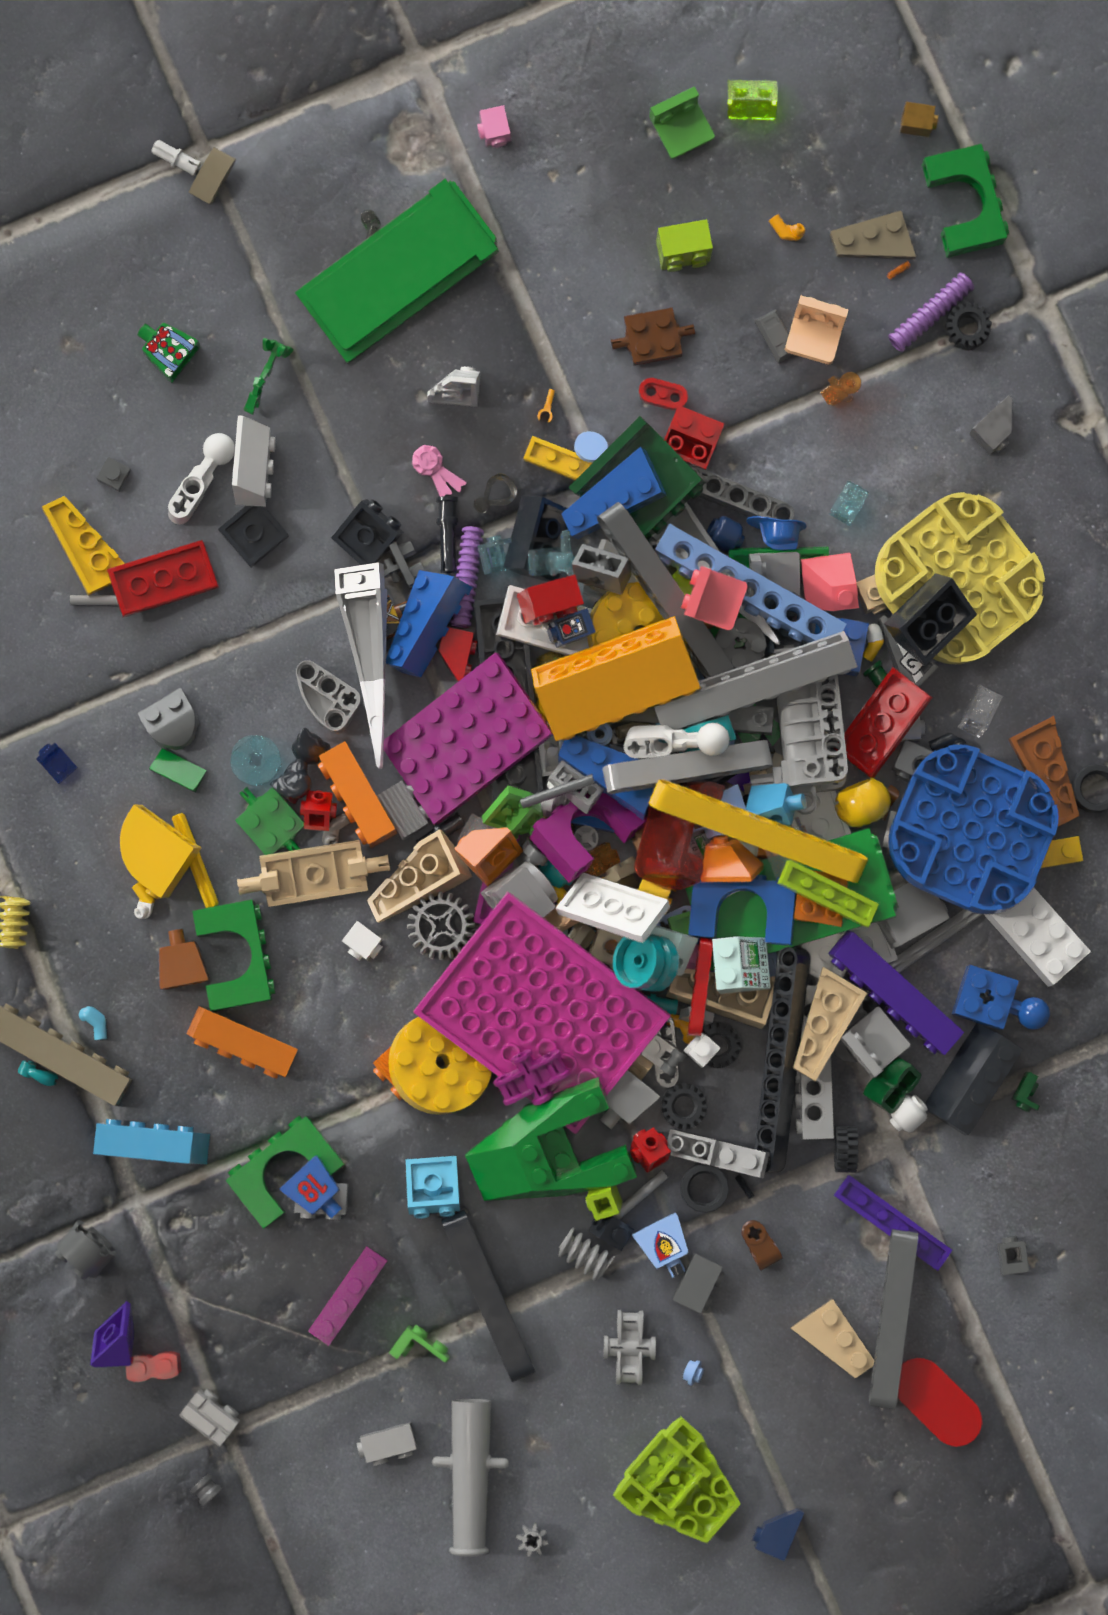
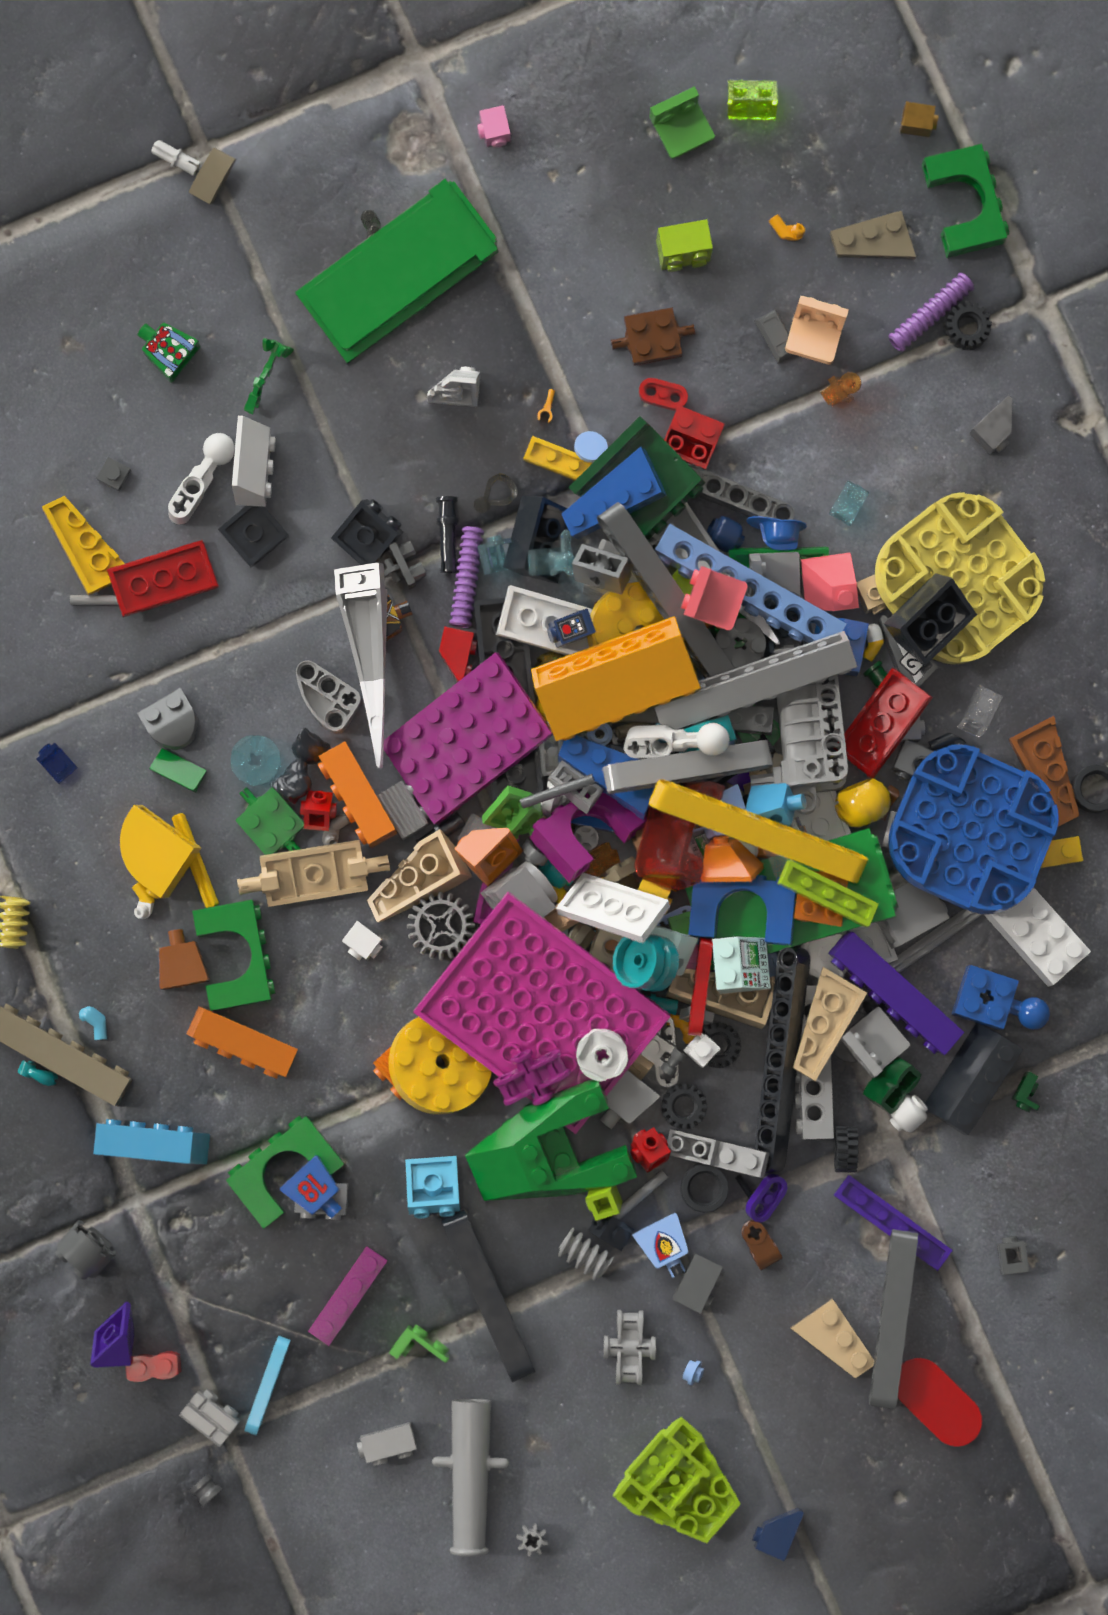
blue wedge [386,570,473,677] -> none
bright pink piece [412,445,466,497] -> none
red brick [517,574,584,626] -> none
orange leg [887,261,910,279] -> none
none -> medium azure beam [244,1336,291,1436]
none -> white plate [576,1029,628,1081]
none -> dark purple plate [746,1174,787,1222]

